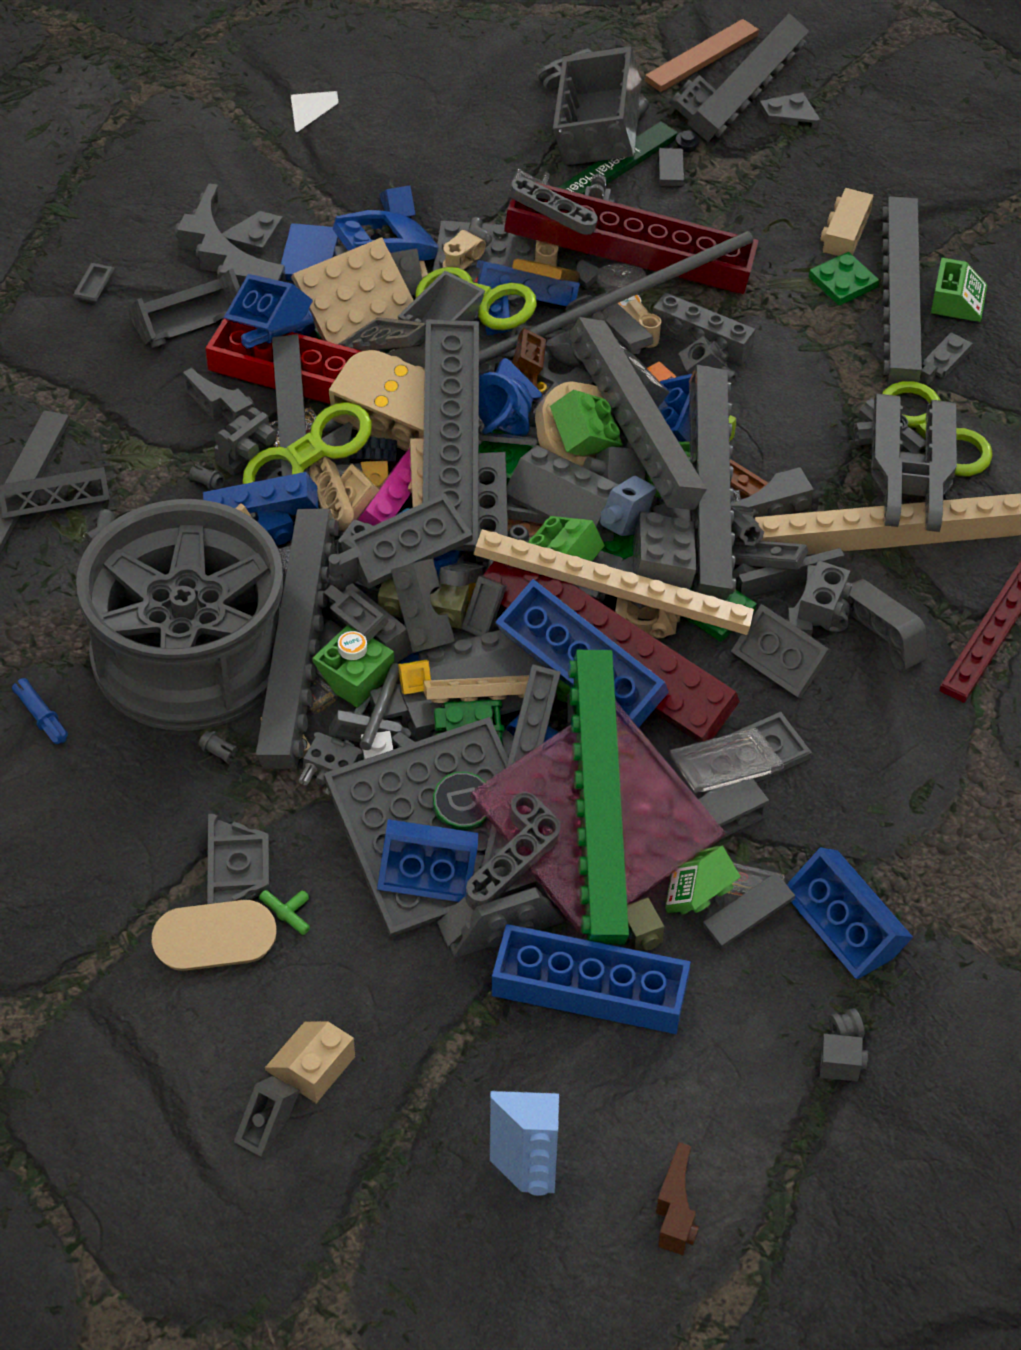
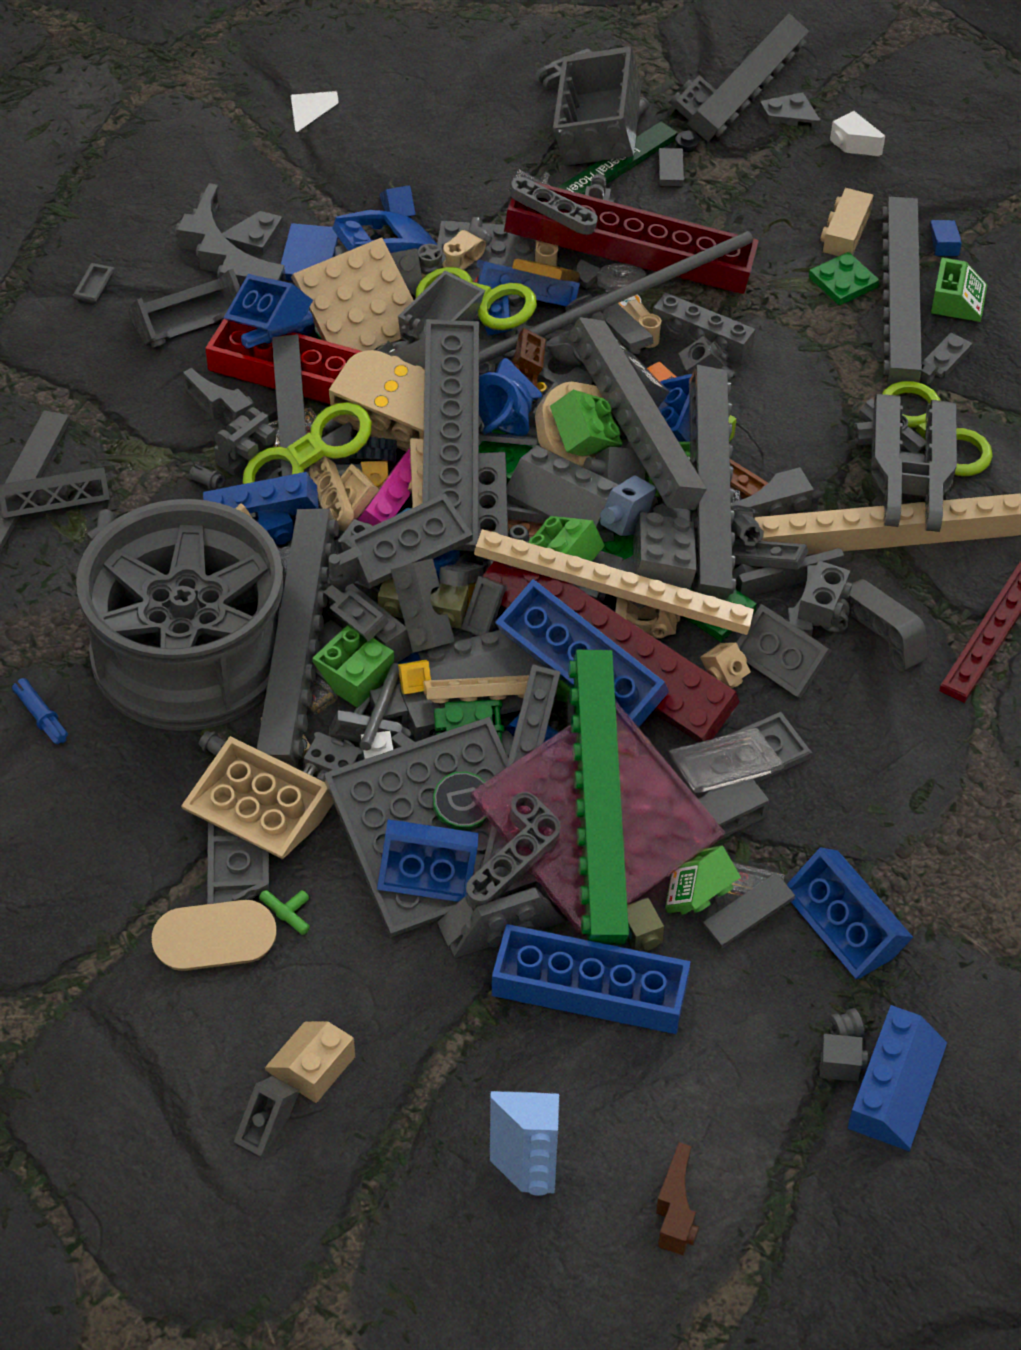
dark grey wing [338,317,426,351] -> none
white tile [338,631,367,660] -> none
nougat tile [645,19,759,92] -> none
none -> tan slope [181,736,333,859]
none -> dark grey wheel [418,244,443,275]
none -> tan brick [700,642,751,688]
none -> white slope [830,111,885,156]
none -> blue slope [847,1005,947,1151]
none -> blue slope [930,220,962,256]

